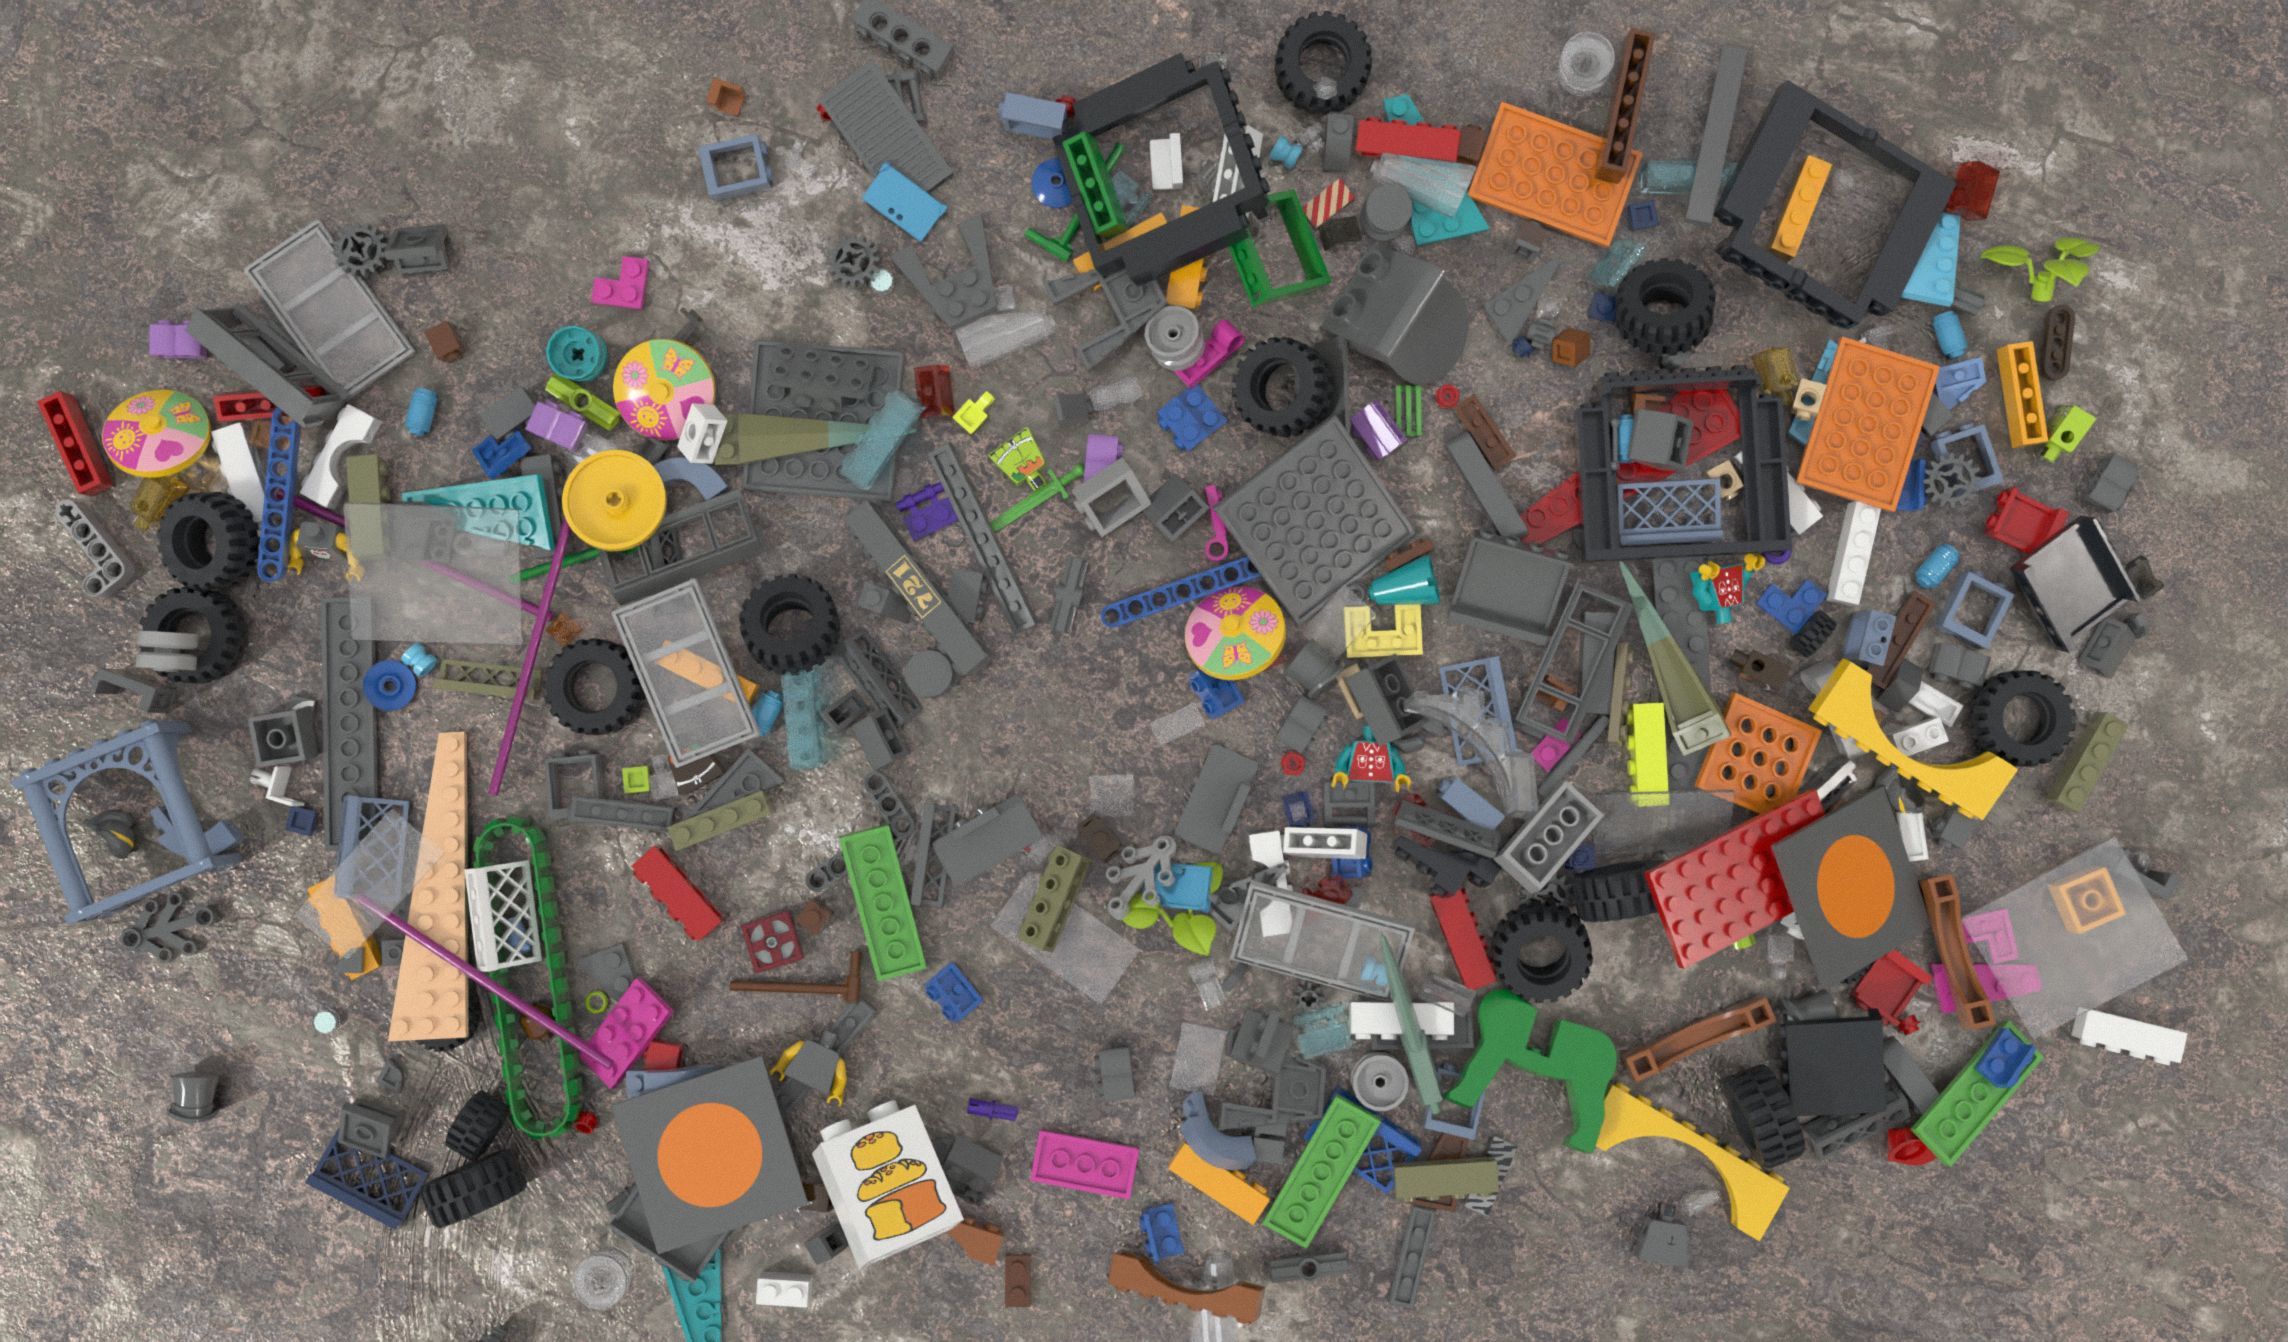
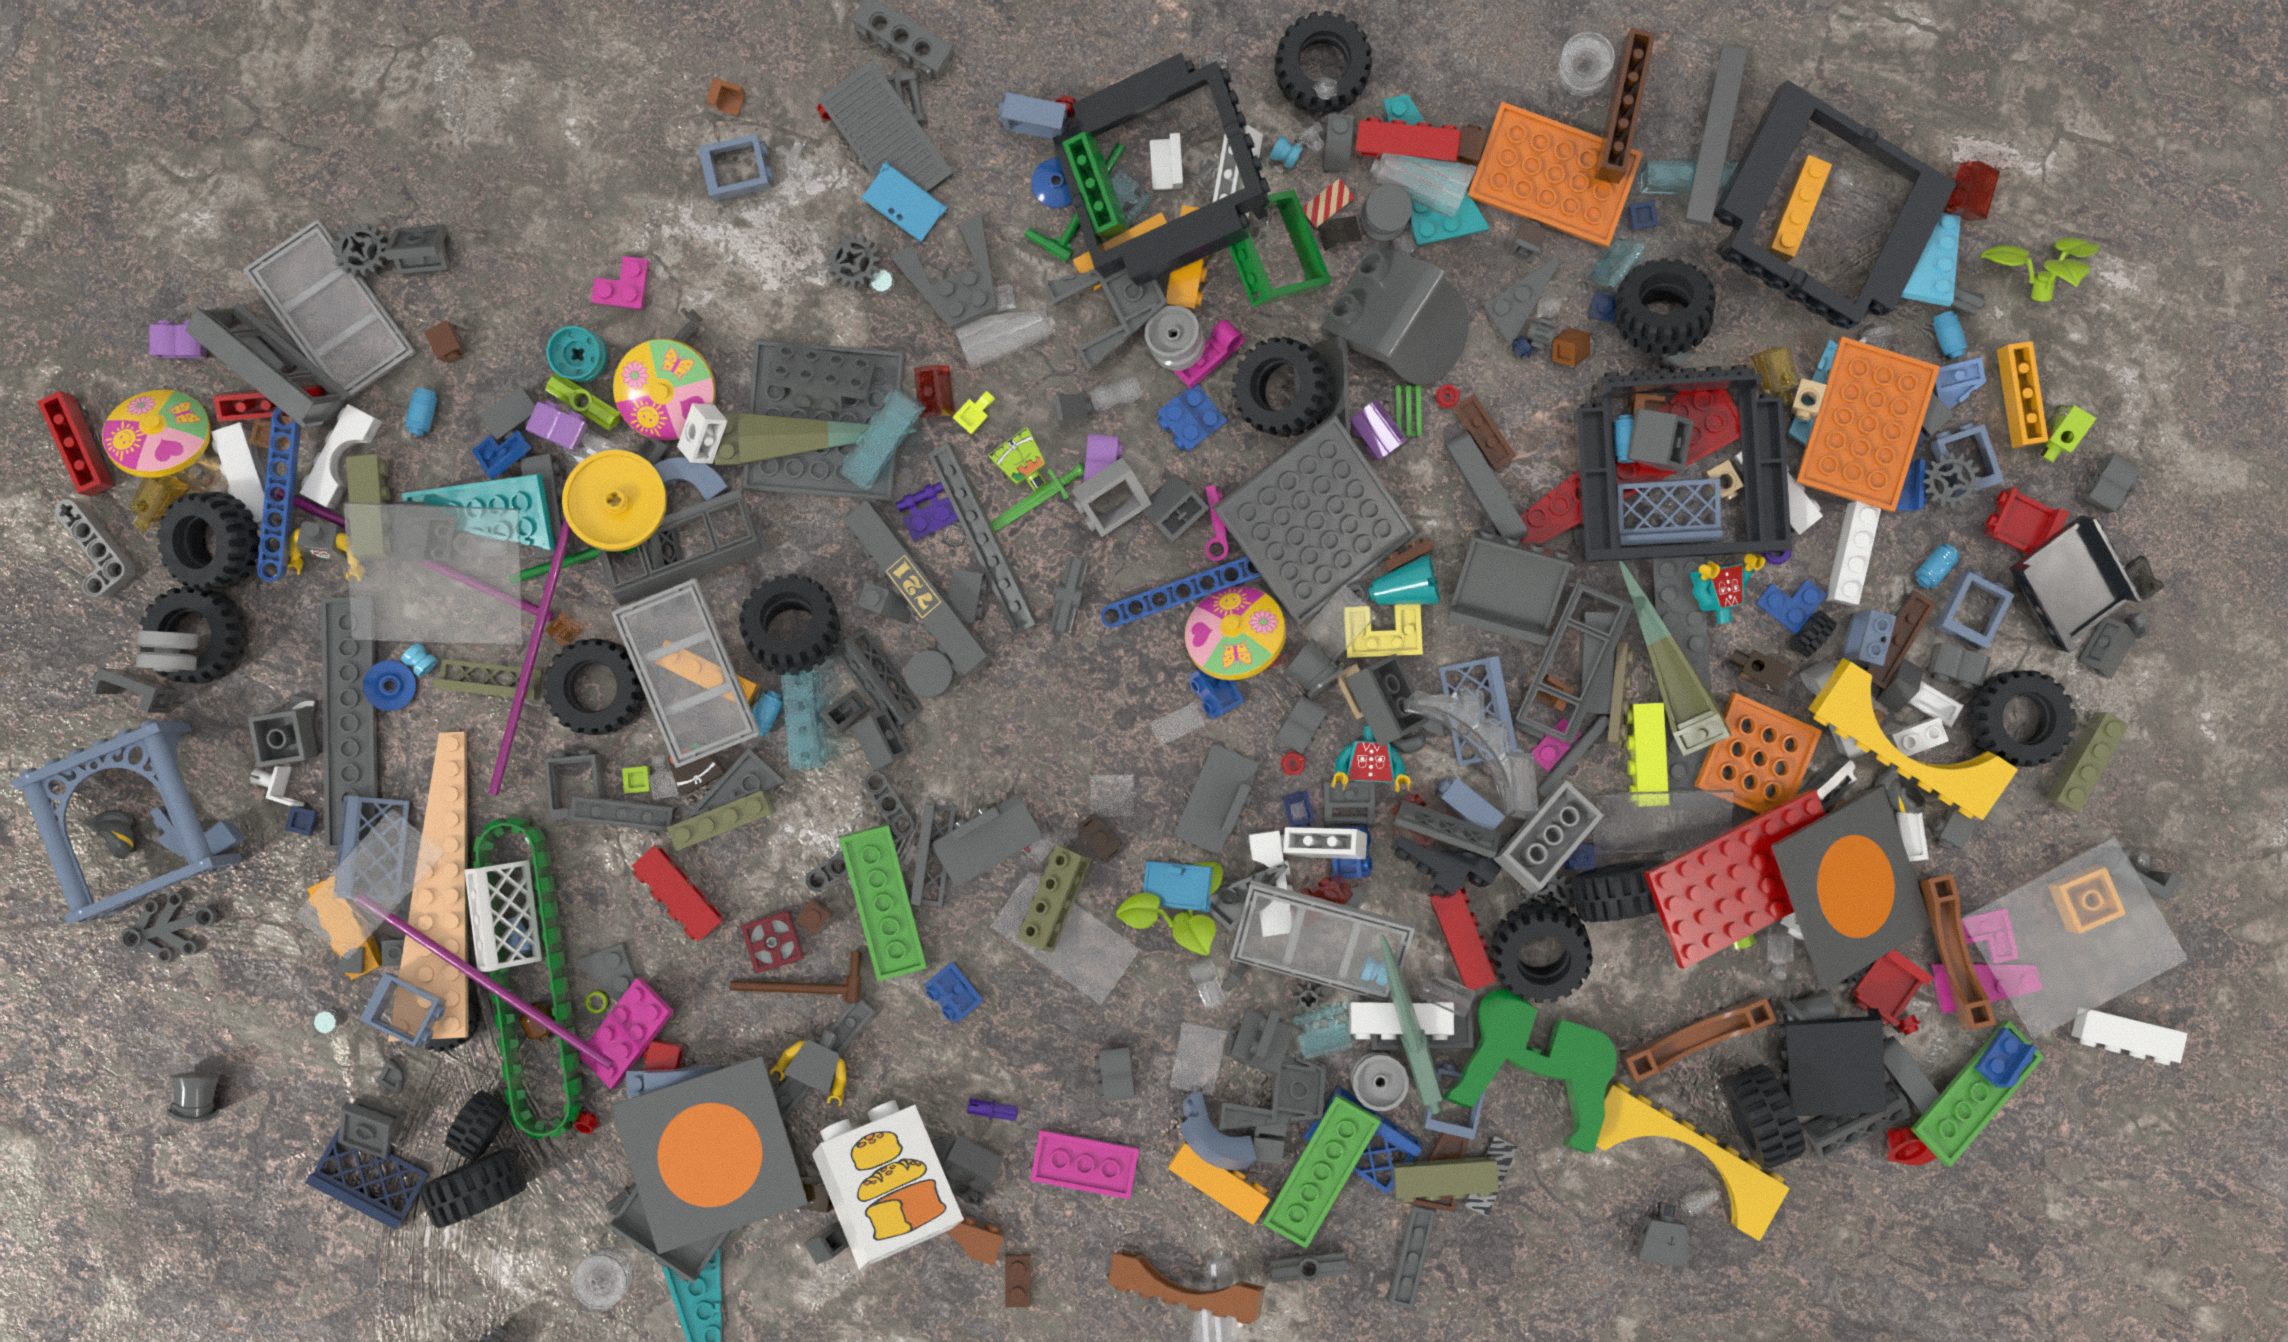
white brick [756,1271,813,1307] -> none
light grey plant [1106,836,1177,920] -> none
blue bracket [1139,1201,1184,1263] -> none
dark grey hinge [1610,418,1620,471] -> none
dark brown plate [2041,305,2075,381] -> none
none -> sand blue window [360,973,447,1047]

